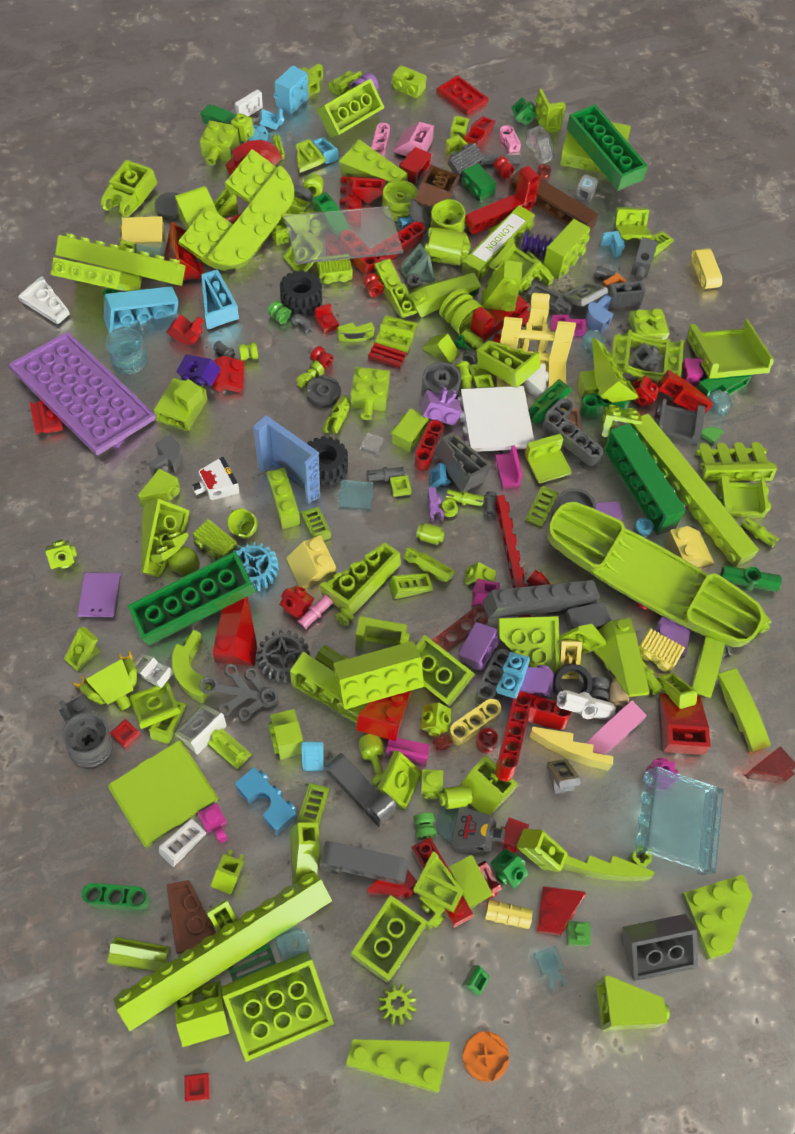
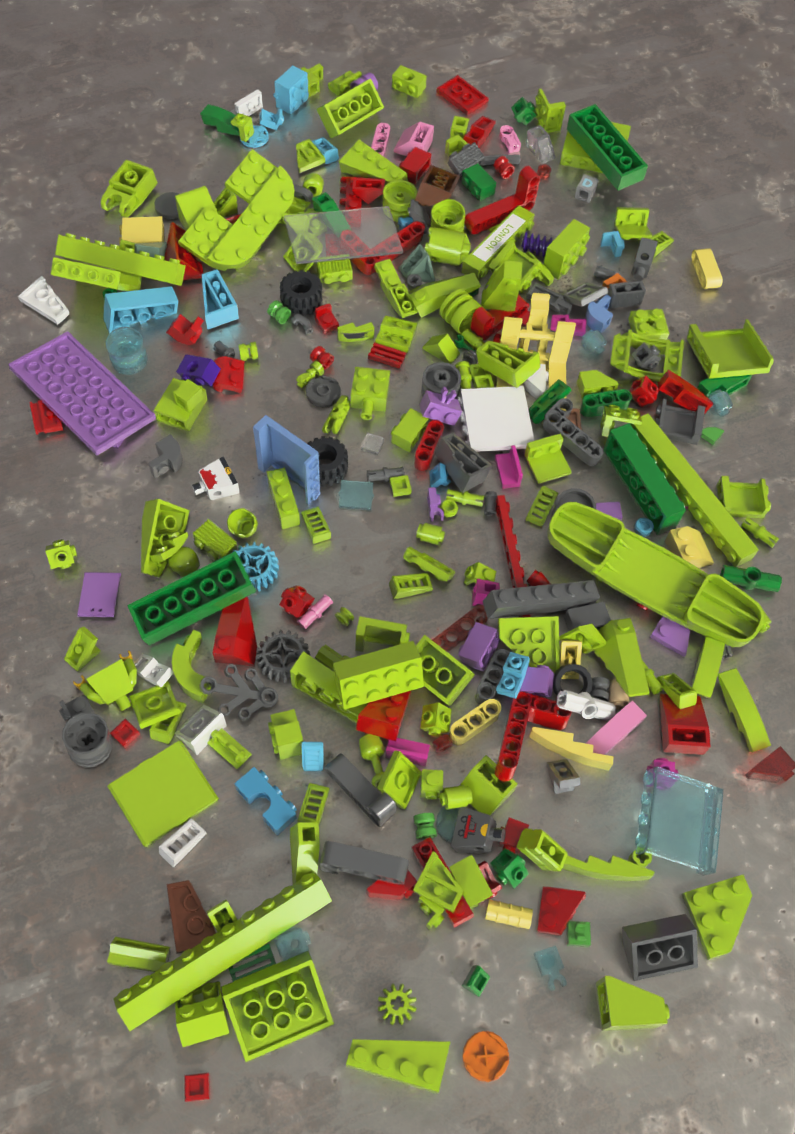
green beam [82,883,150,912] -> none
lime slope [137,468,180,507] -> none
dark pink plate [198,803,228,844] -> none
lime brick [200,120,241,165] -> none
lime brick [211,849,244,895] -> none
red arch [225,140,283,176] -> none
lime bracket [271,223,292,246] -> none
lime axle [272,134,285,160] -> none
light yellow slope [286,535,336,589] -> none
lime wedge [320,543,401,615] -> none
lime brick [351,895,428,984] -> none
red wheel [363,273,384,297] -> none
red wheel [476,727,498,754] -> none
reddish brown brick [509,168,598,230] -> none
lime wedge [592,337,639,403] -> none
light yellow brick [639,628,685,672] -> none
dark pink brick [681,358,703,386] -> none
lime fence [695,442,777,483] -> none

